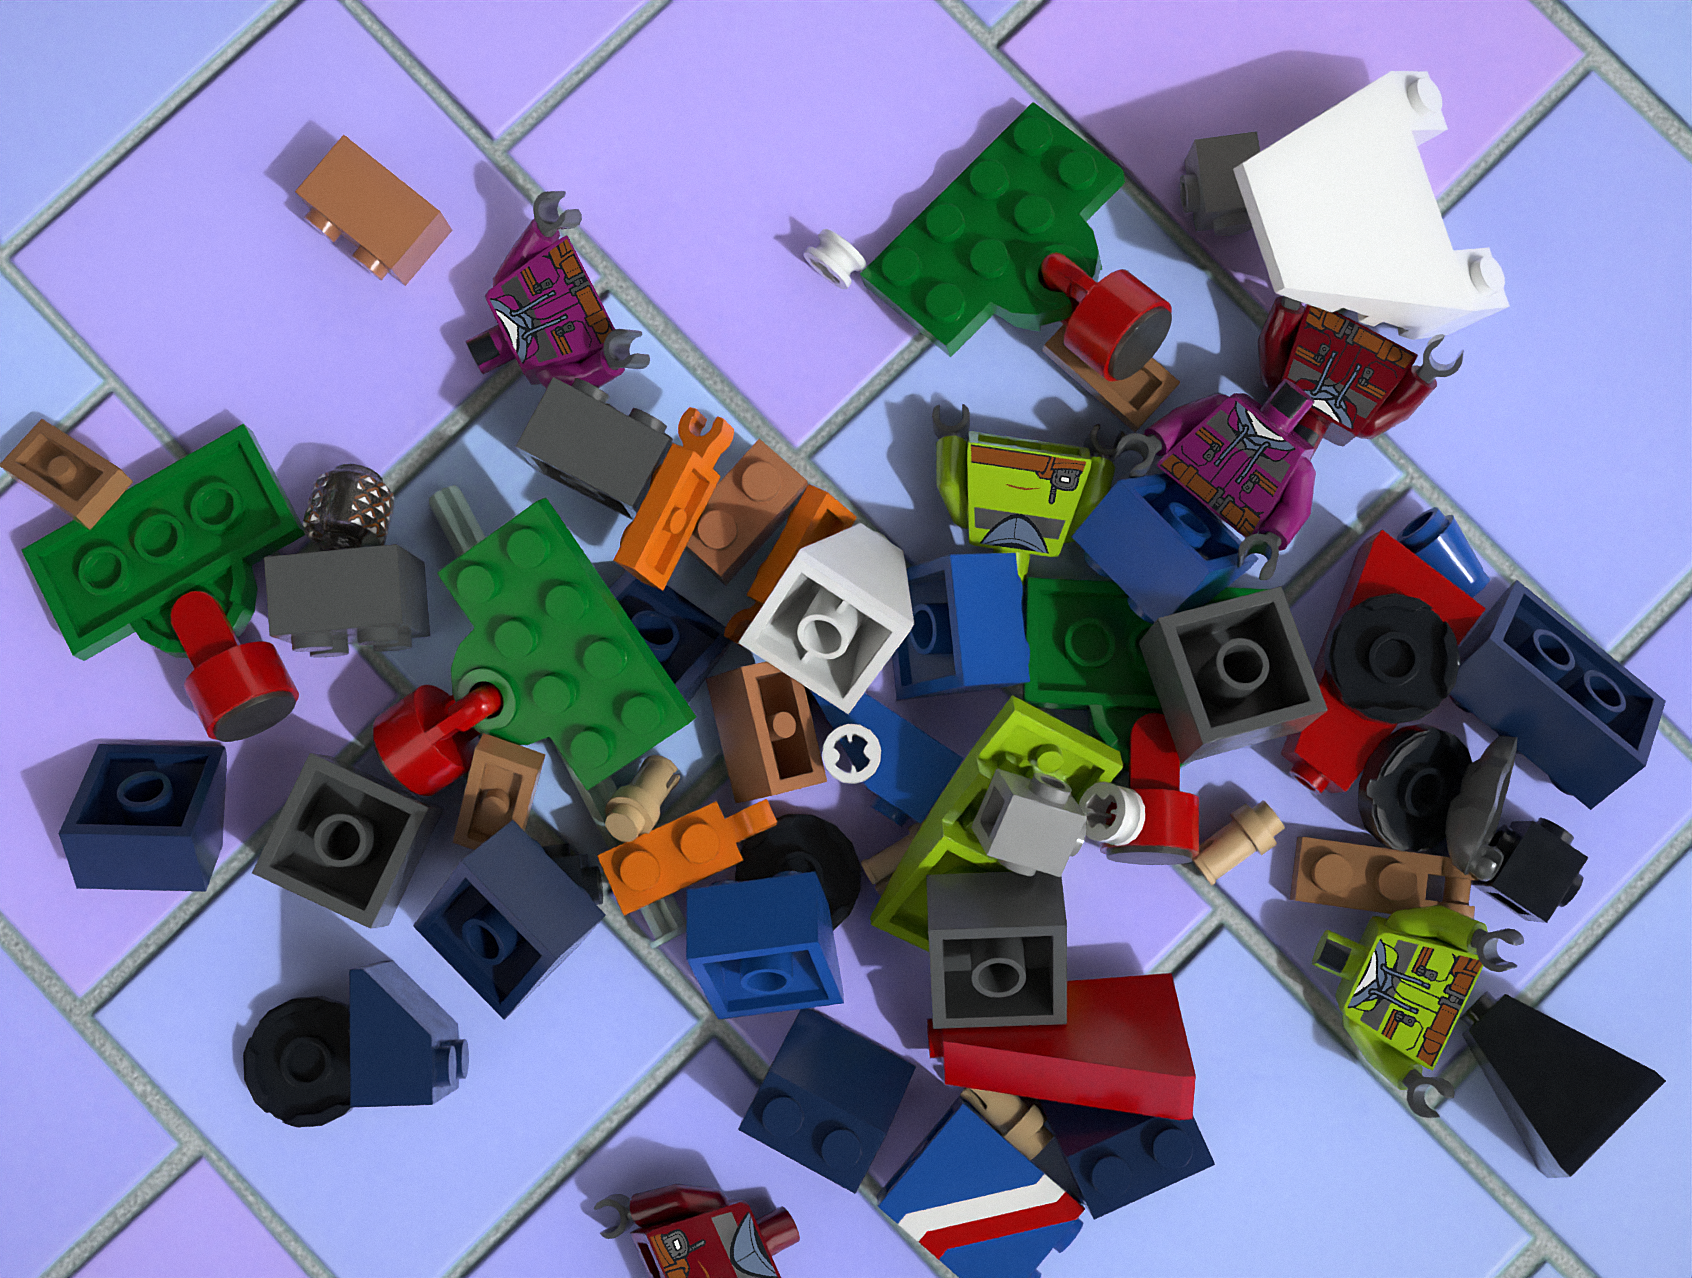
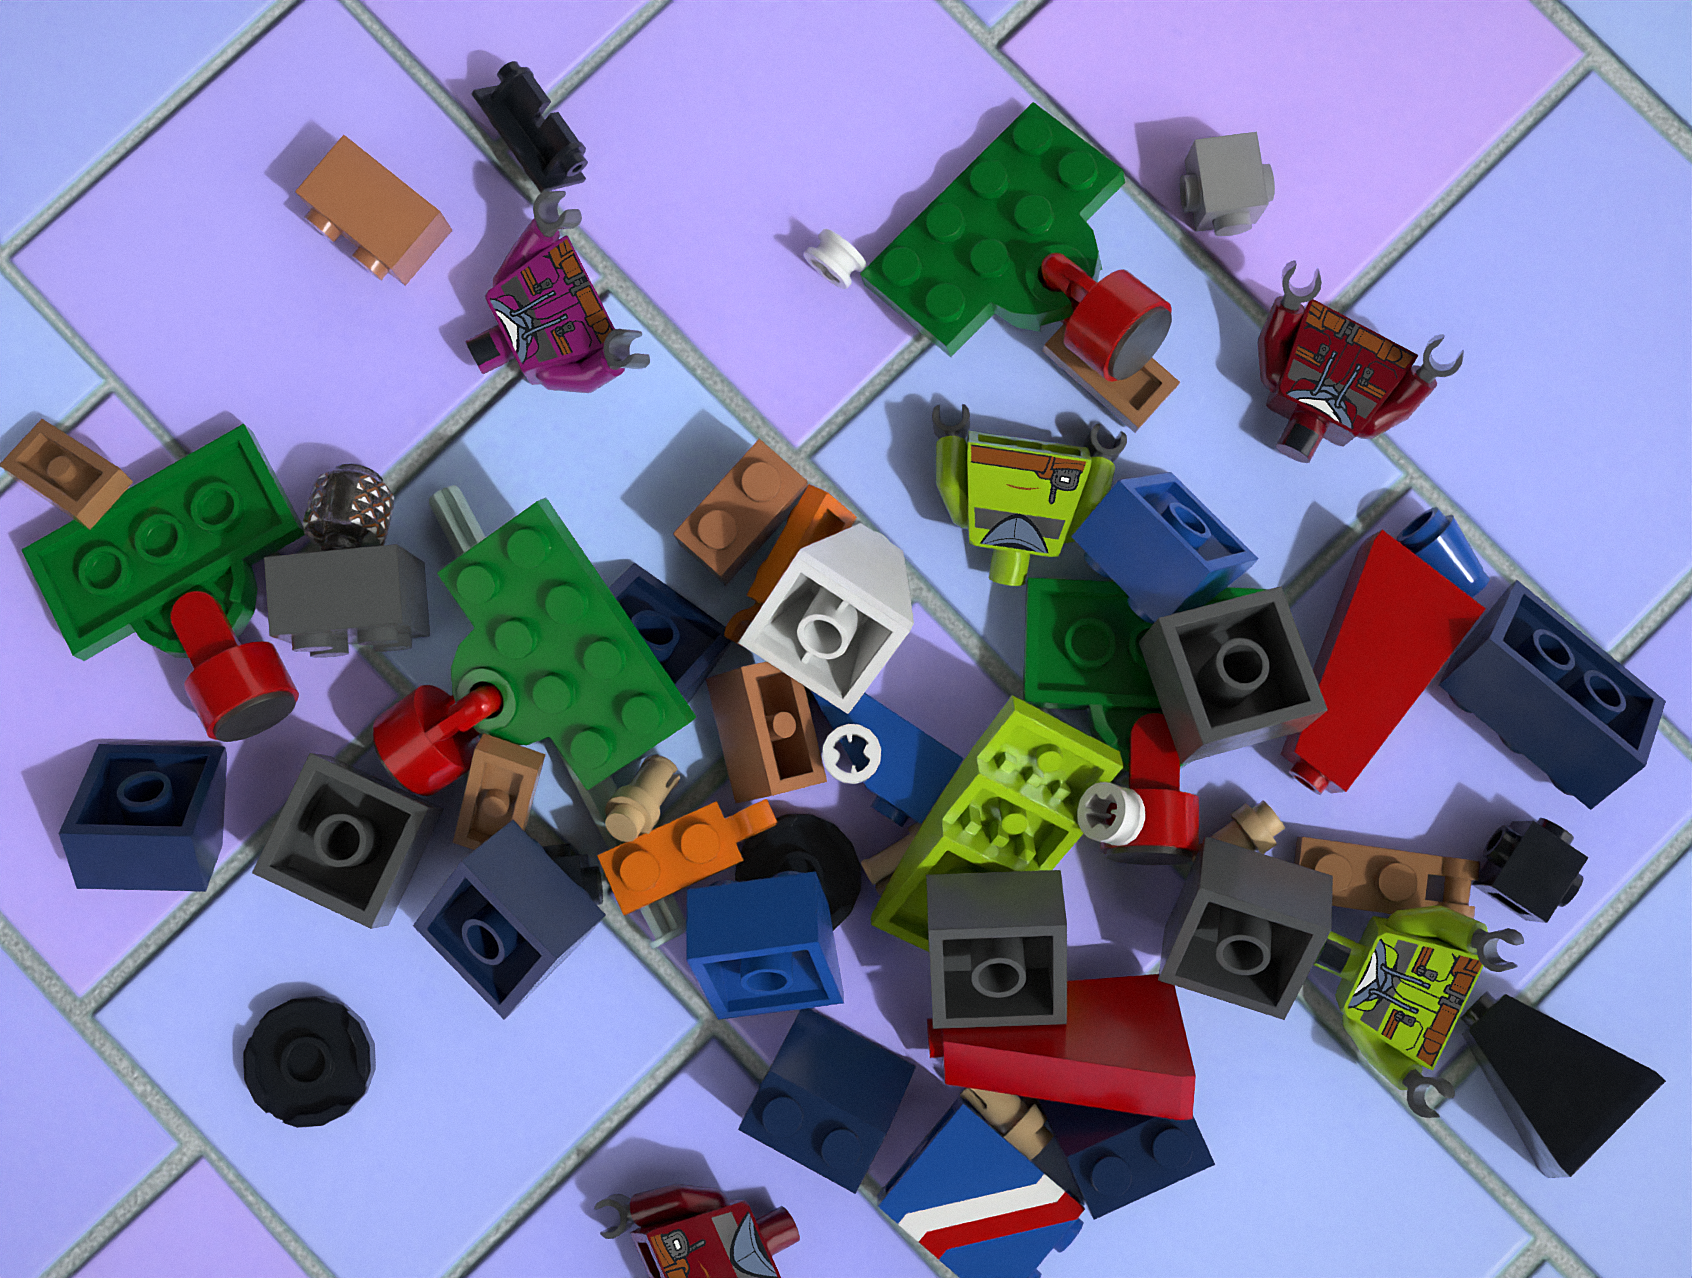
dark blue slope [349,961,469,1108] -> none
dark grey brick [515,377,673,521] -> none
orange plate [613,407,734,591] -> none
blue slope [892,553,1030,701] -> none
light grey brick [971,769,1087,877] -> none
torso [1113,378,1316,580] -> none
white wedge [1233,71,1510,340] -> none
black tile [1324,593,1460,725] -> none
black tile [1358,723,1472,852] -> none
dark grey arm [1445,735,1517,881] -> none
none -> black hinge [471,61,588,193]
none -> dark grey brick [1158,836,1333,1020]

